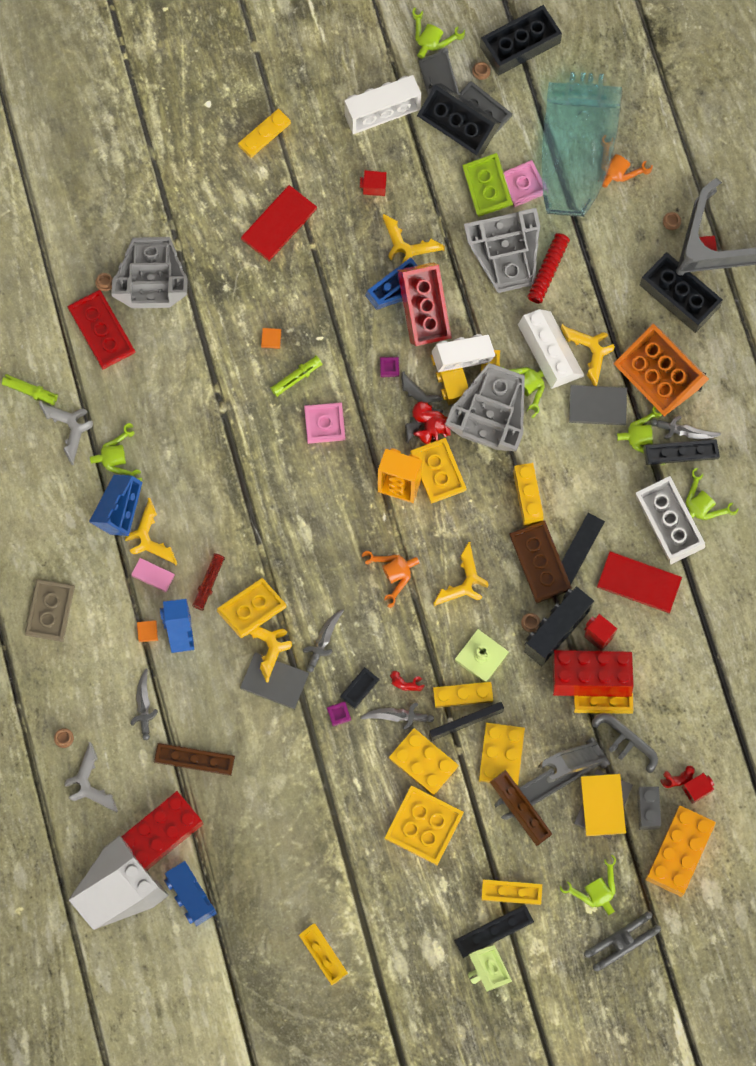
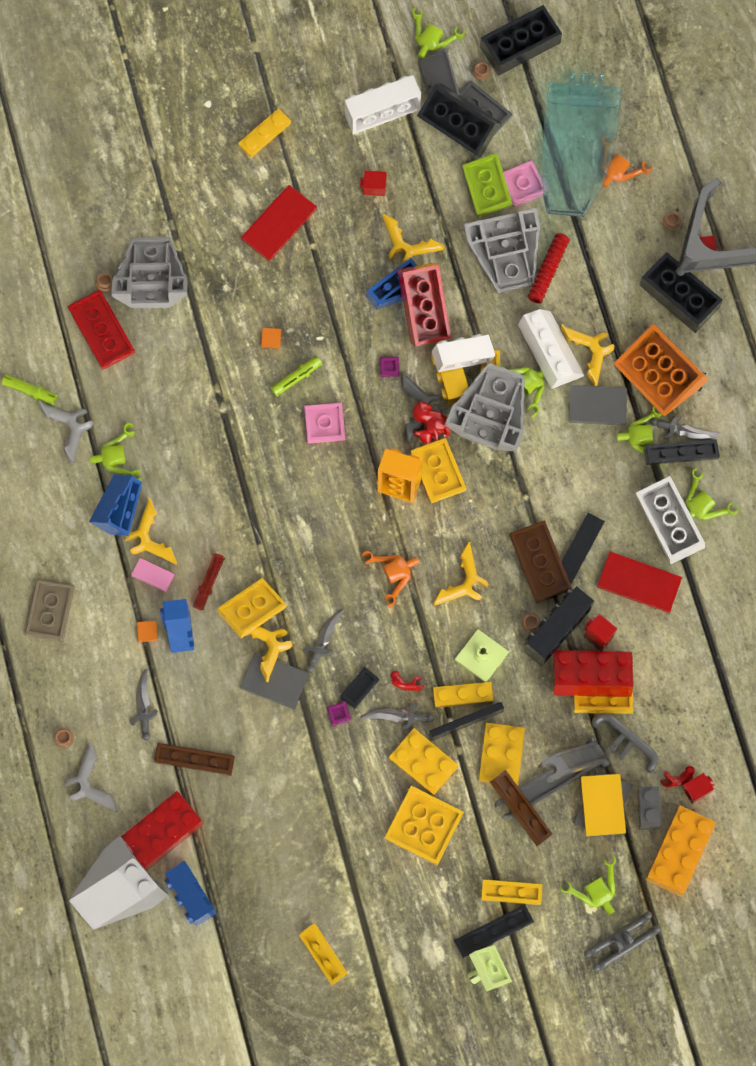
yellow brick [513,463,544,526] -> none

